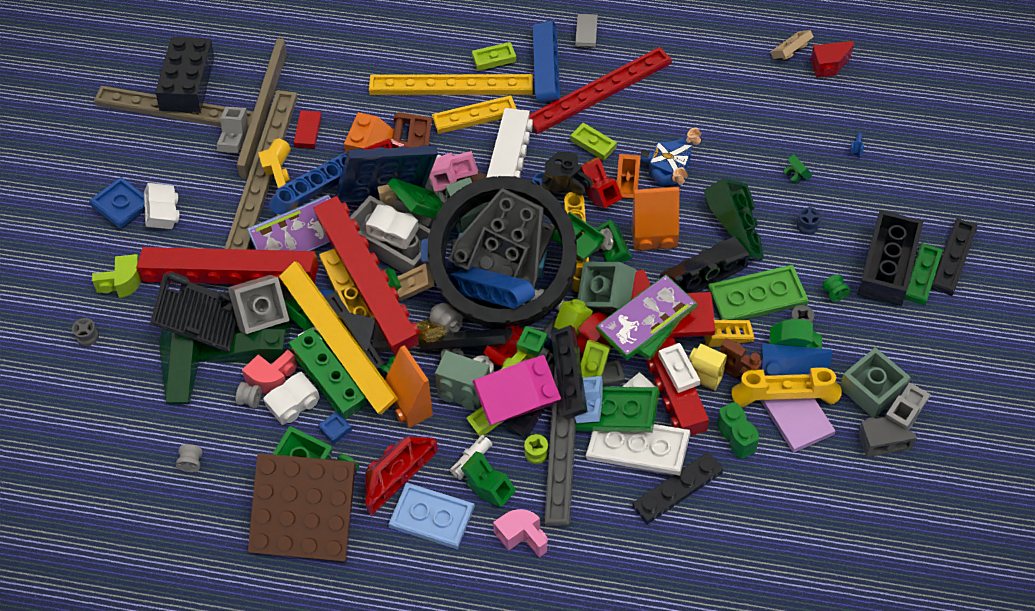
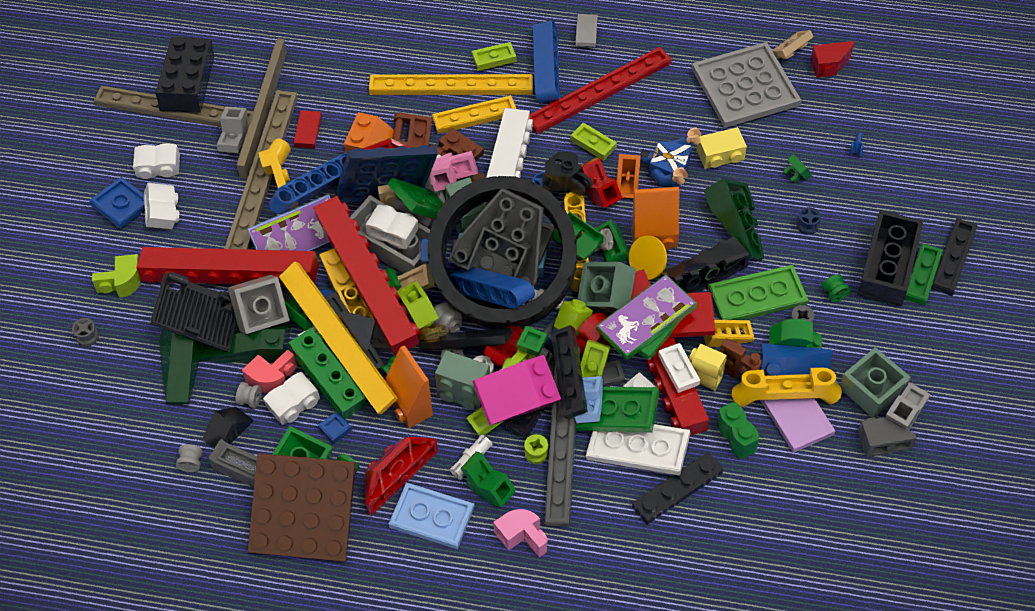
none -> white brick [133,143,180,179]
none -> black slope [203,407,253,449]
none -> dark grey window [208,439,257,487]
none -> lime brick [397,280,439,329]
none -> copper plate [431,128,484,162]
none -> yellow piece [629,236,667,280]
none -> light grey plate [692,42,802,128]
none -> light yellow brick [696,127,747,169]

